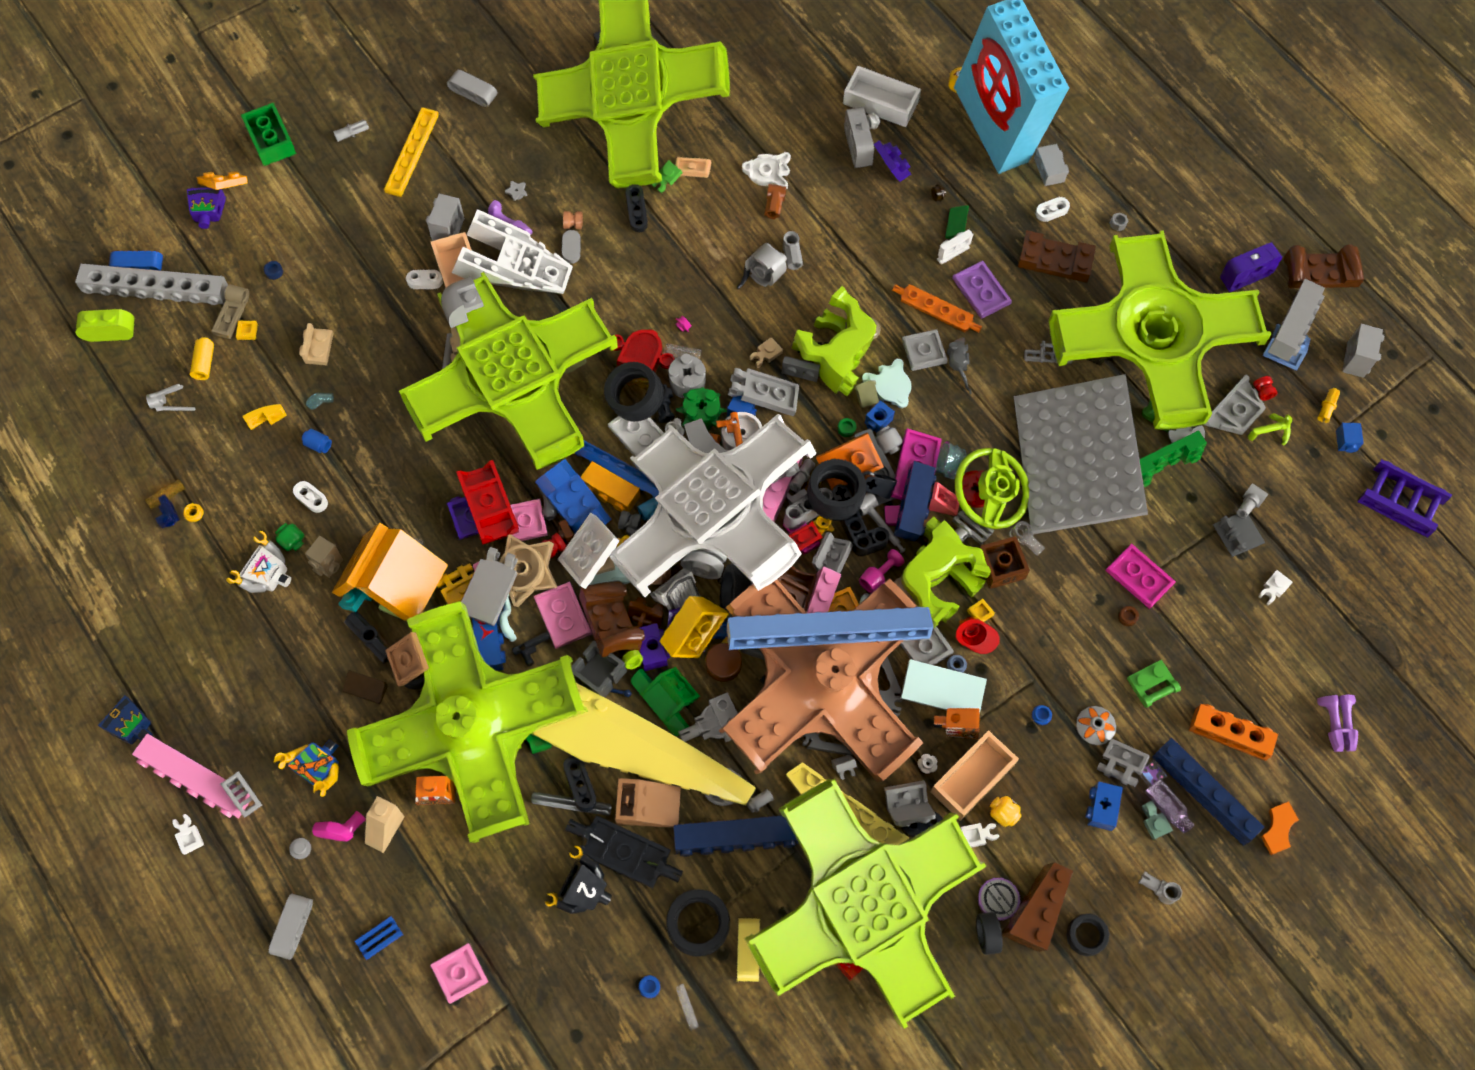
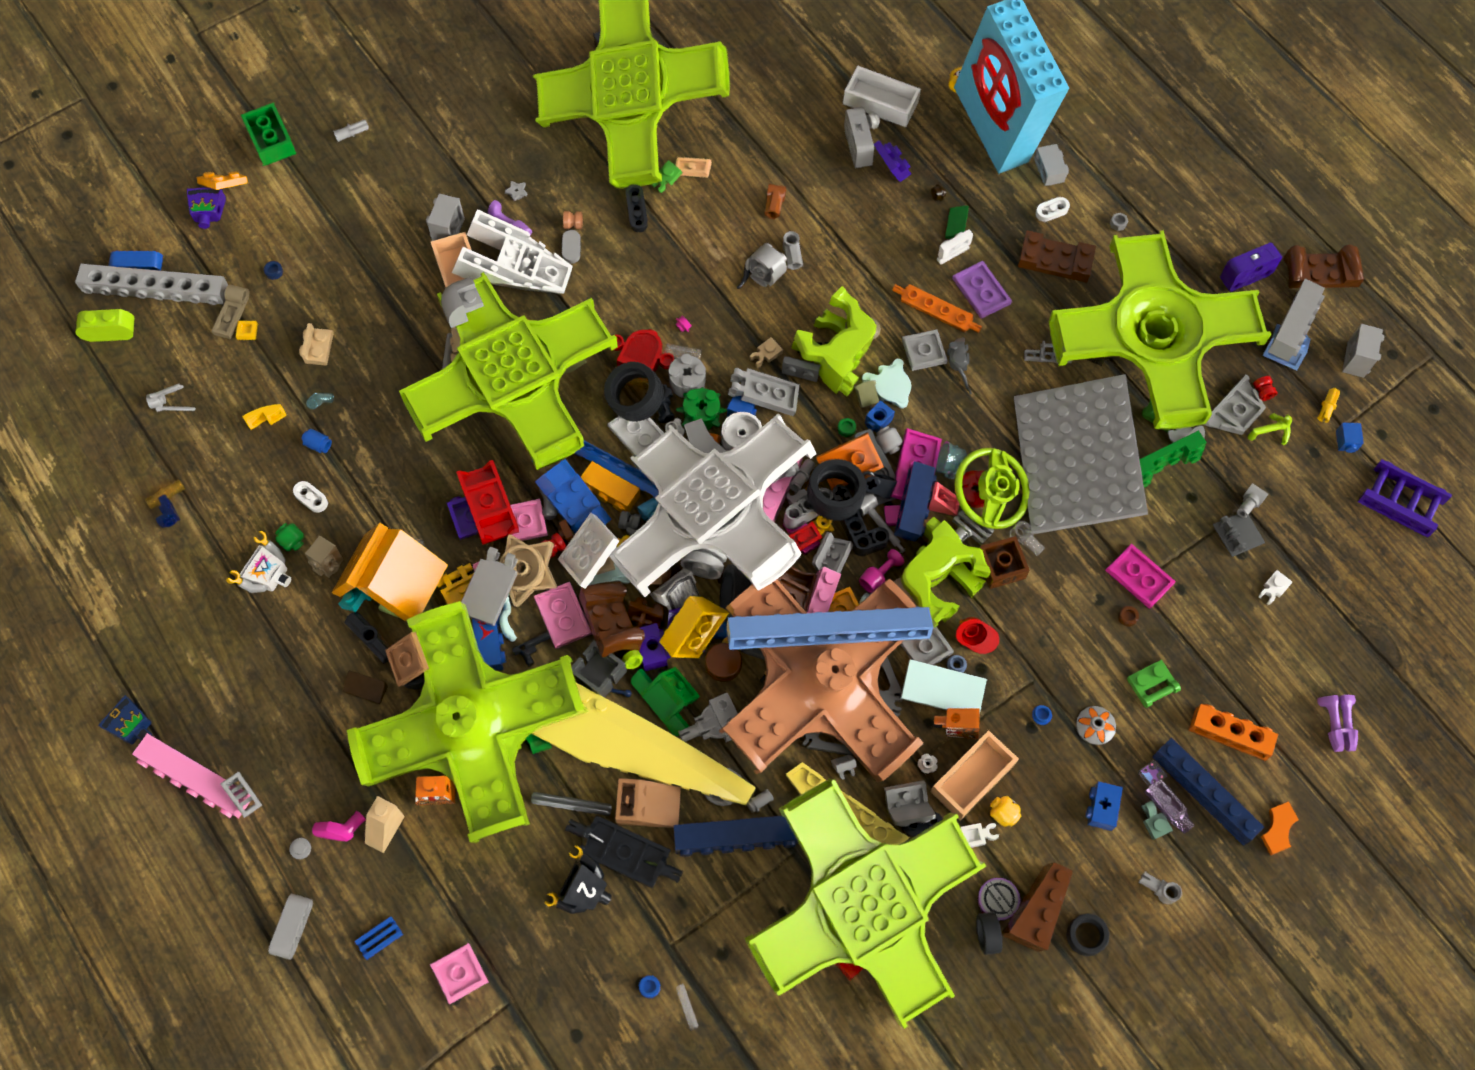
white plate [173,814,204,855] -> none
yellow plate [183,503,204,522] -> none
yellow brick [190,337,214,380] -> none
torso [274,739,339,797] -> none
yellow tile [384,108,439,197] -> none
white plate [406,270,443,289] -> none
light grey beam [447,70,498,107] -> none
black plate [563,756,596,812] -> none
black tyre [666,889,730,956] -> none
orange hose [716,412,743,447] -> none
light yellow beam [737,918,760,982] -> none
white tile [742,152,791,189] -> none
yellow tile [967,599,995,622] -> none
light grey plate [1097,738,1149,787] -> none

